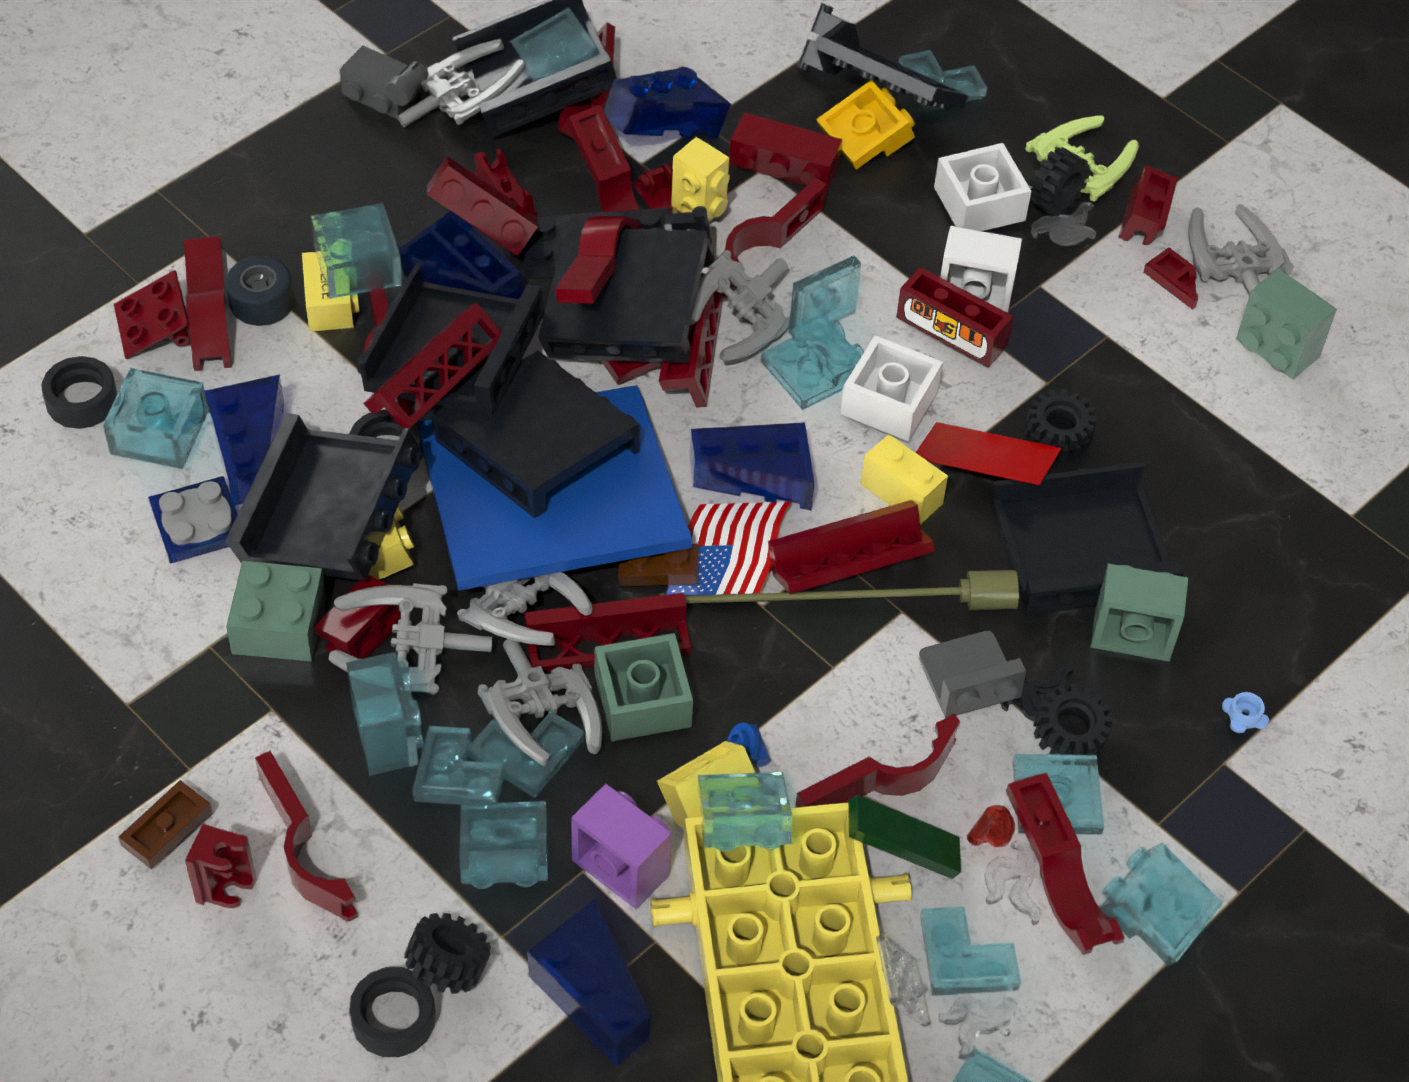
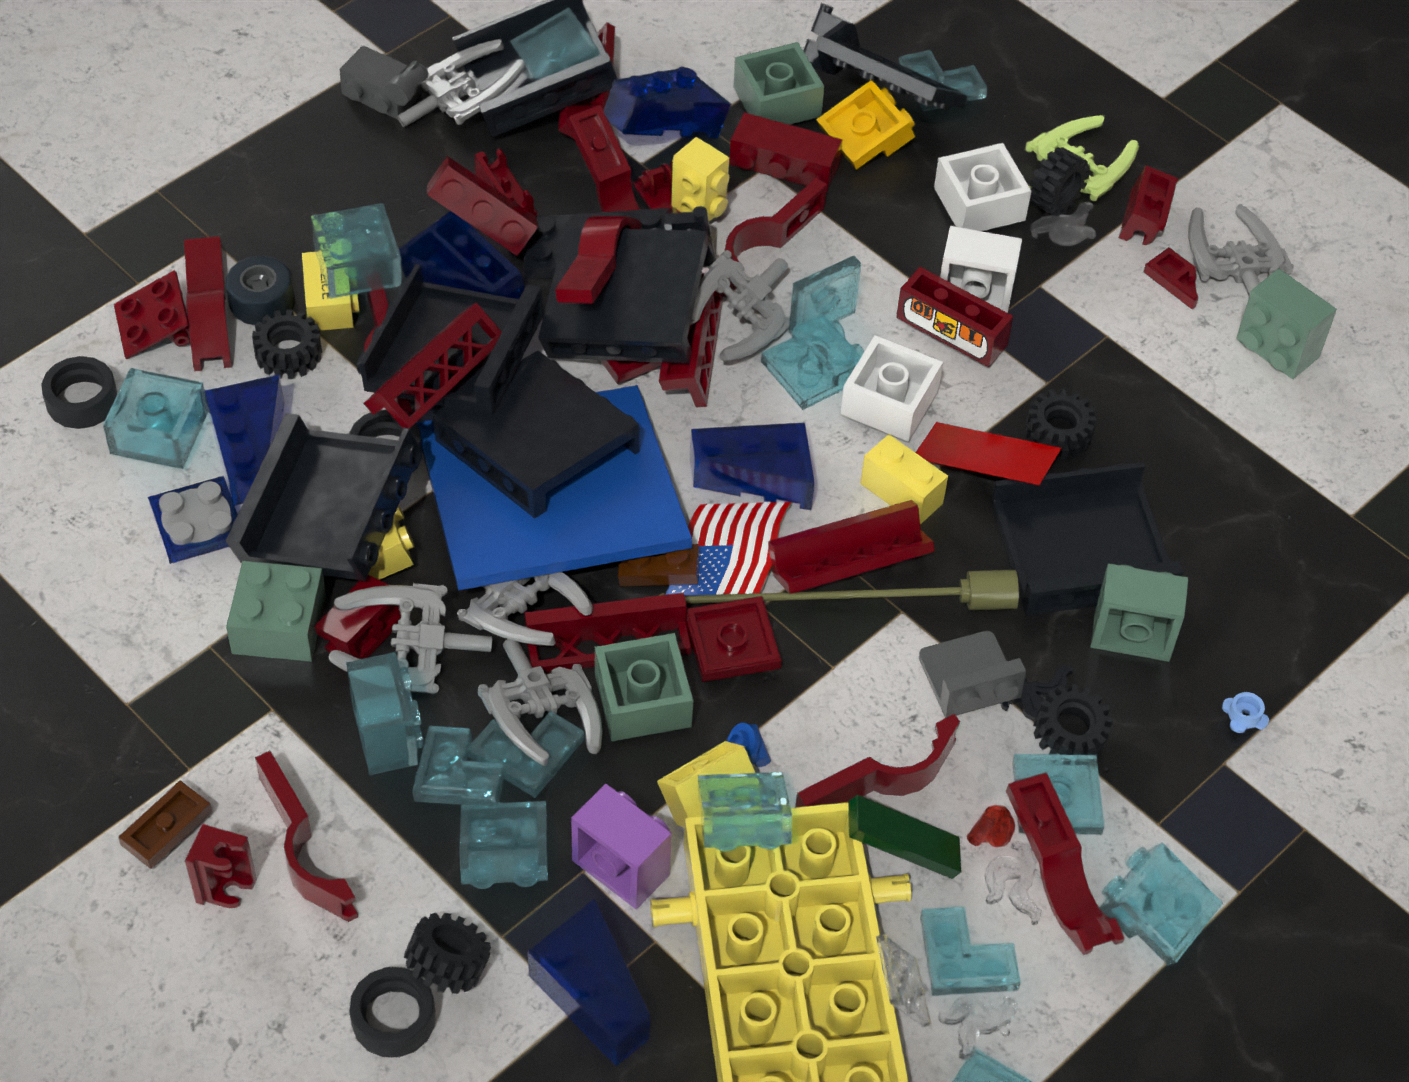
none -> black tyre [252,309,322,379]
none -> dark red plate [686,596,781,682]
none -> sand green brick [733,42,824,124]

